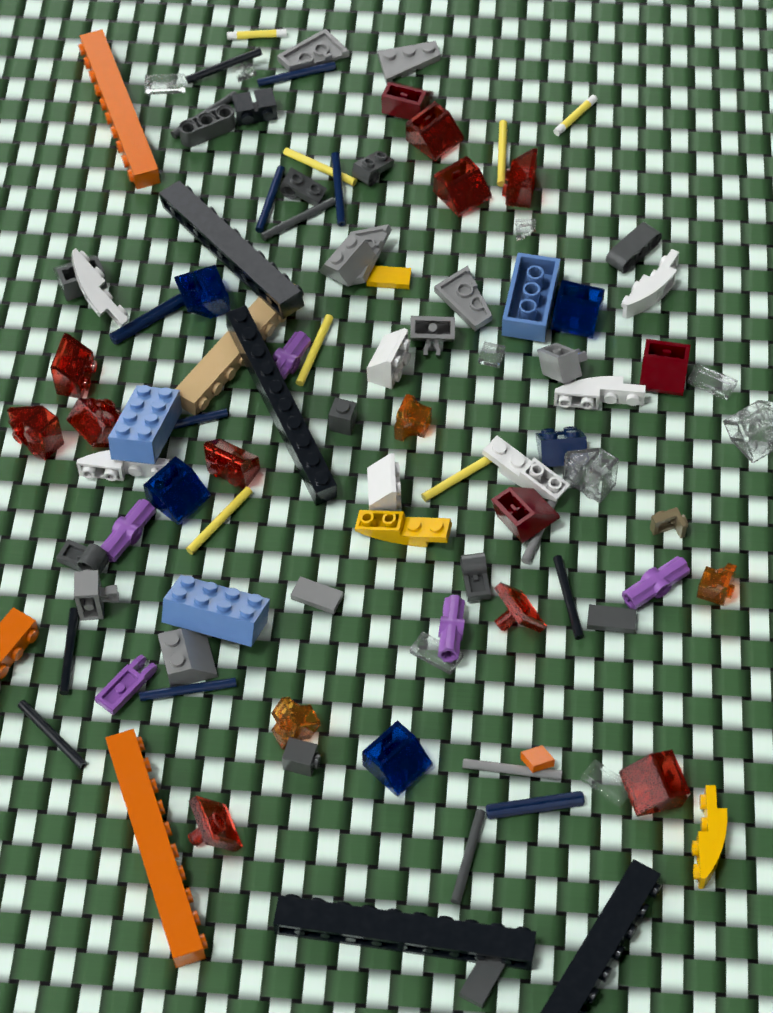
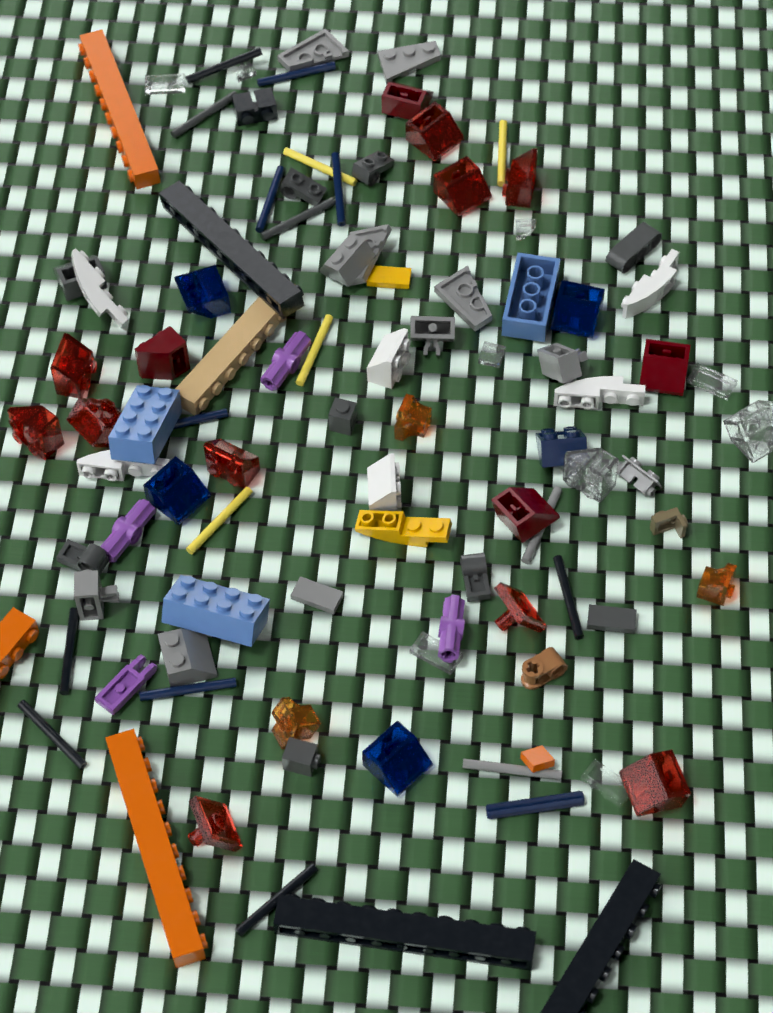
dark blue axle [109,294,185,345] -> none
dark grey beam [179,105,235,147] -> none
black brick [226,305,337,506] -> none
light yellow bar [227,29,287,40] -> none
light yellow bar [421,456,492,502] -> none
dark grey bar [451,809,486,905] -> none
dark grey tile [459,956,506,1008] -> none
white slope [482,435,570,502] -> none
light yellow bar [553,95,598,136] -> none
medium lavender piece [622,556,690,609] -> none
yellow slope [692,785,728,889] -> none
none -> dark red slope [134,326,190,380]
none -> black bar [235,863,318,937]
none -> medium nougat piece [521,647,568,690]
none -> light grey hinge [615,455,662,497]

